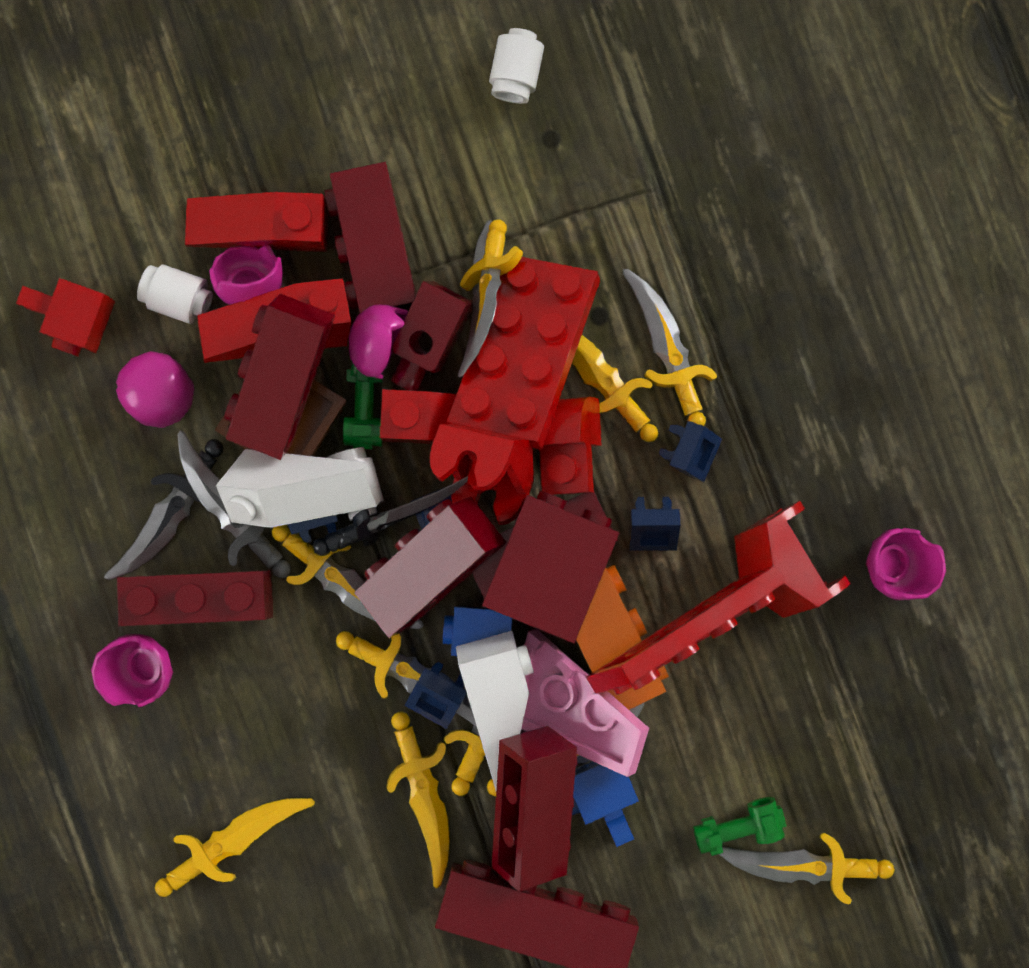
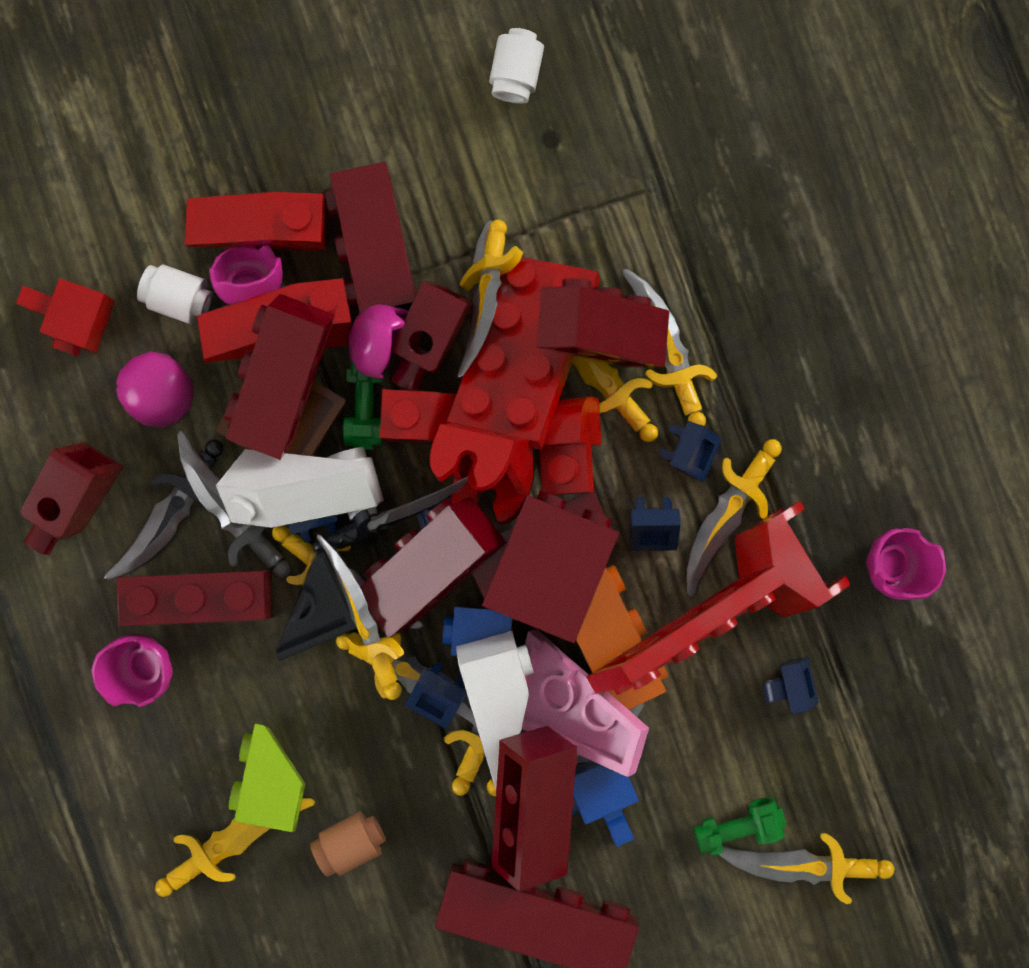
yellow piece [386,711,450,889] -> none
none -> dark red torso [20,442,124,555]
none -> lime slope [229,724,306,832]
none -> black tile [276,547,357,661]
none -> nougat brick [310,811,386,877]
none -> piece [317,535,404,700]
none -> dark red brick [537,278,670,368]
none -> piece [687,439,782,597]
none -> dark blue tile [762,657,819,714]

